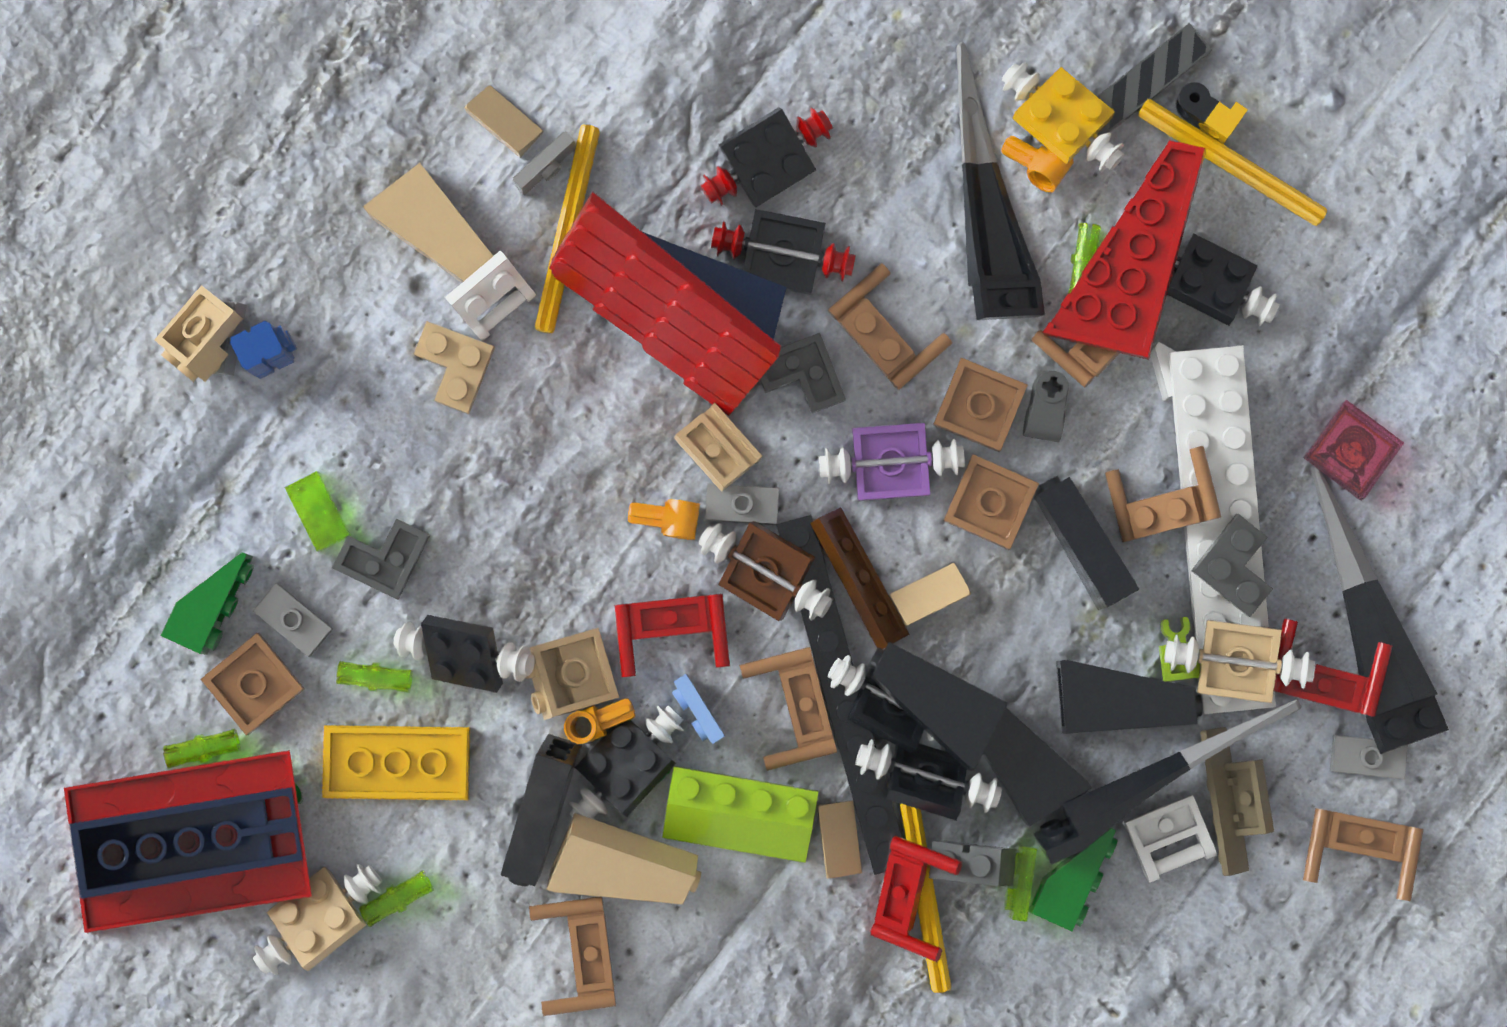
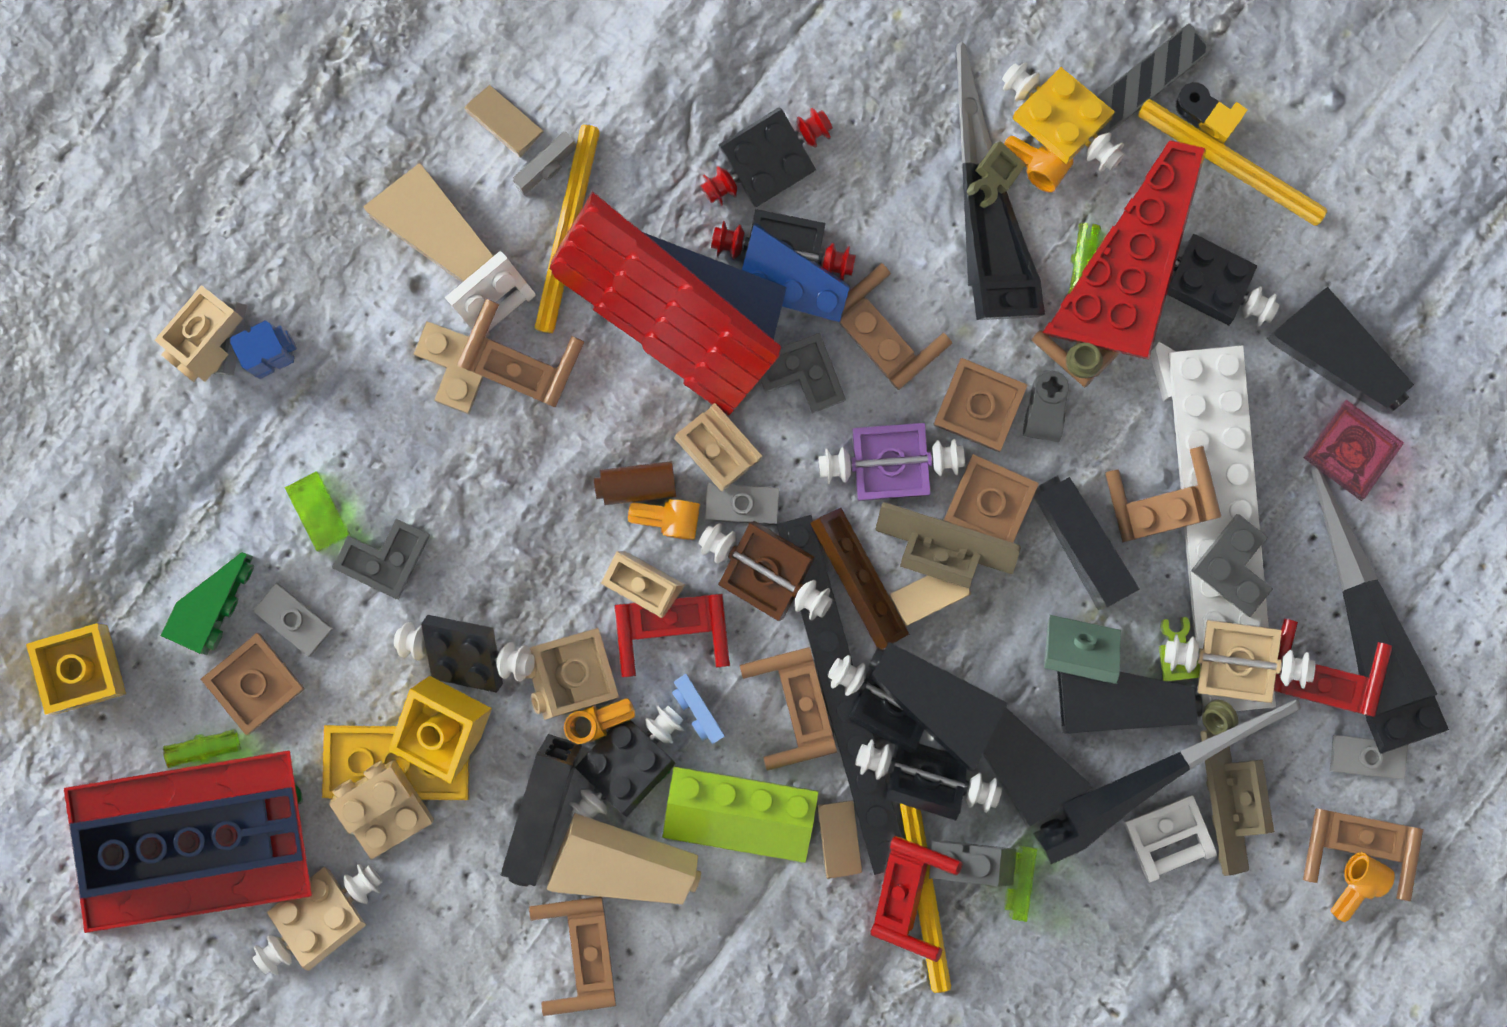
clear neon green pin [336,661,413,693] -> none
clear neon green pin [359,870,434,927] -> none
green slope [1028,828,1118,931] -> none
none -> yellow brick [26,623,126,715]
none -> tan plate [329,759,434,860]
none -> yellow slope [388,676,492,784]
none -> medium nougat plate [457,298,584,407]
none -> reddish brown brick [594,461,676,506]
none -> tan slope [601,551,685,618]
none -> blue wing [742,223,850,322]
none -> dark tan bracket [875,502,1021,589]
none -> olive plate [967,141,1026,208]
none -> sand green plate [1044,615,1121,684]
none -> olive plate [1066,343,1103,378]
none -> olive plate [1202,699,1238,735]
none -> black slope [1267,287,1414,412]
none -> light orange axle [1331,853,1395,922]

